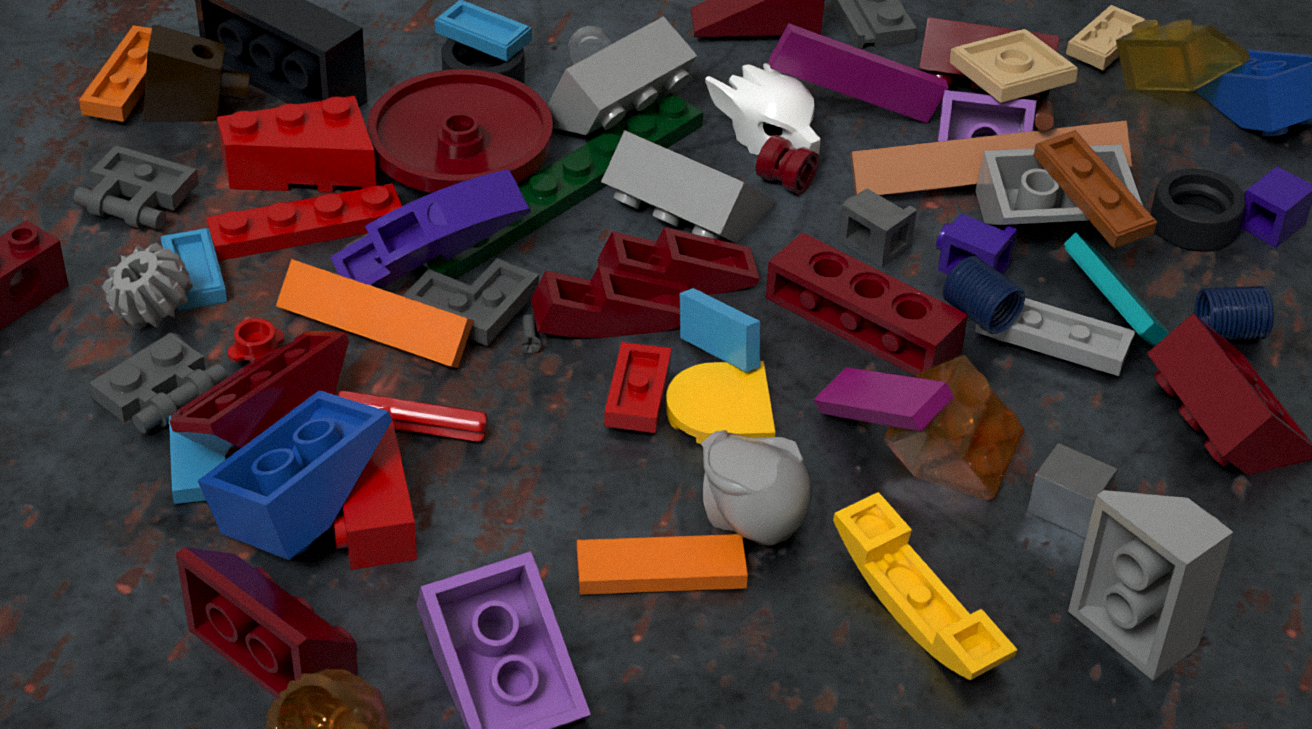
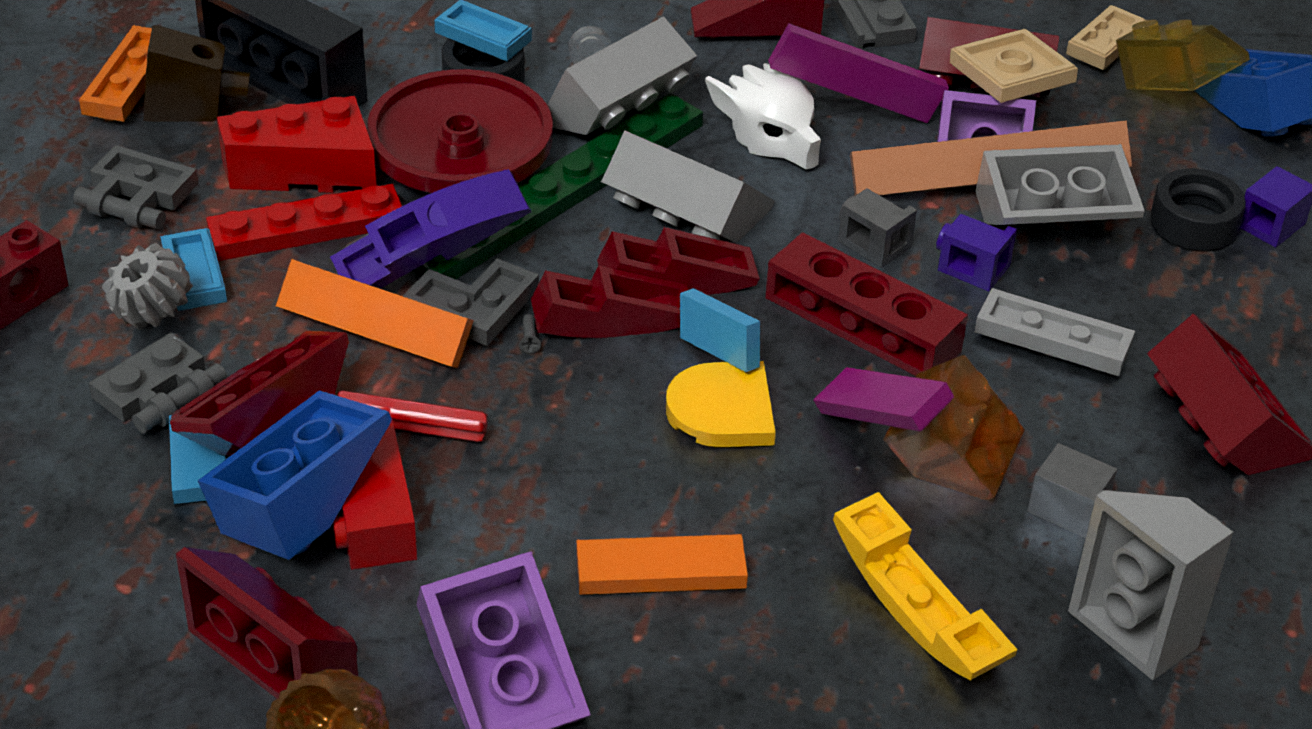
red plate [227,318,284,364] -> none
red plate [604,342,672,433] -> none
light grey helmet [701,430,812,545] -> none
dark red wheel [755,134,819,195] -> none
dark blue piece [943,256,1025,334] -> none
dark orange tile [1033,130,1157,248] -> none
copper bar [1035,99,1054,131] -> none
teal tile [1064,233,1170,347] -> none
dark blue piece [1194,286,1274,341] -> none

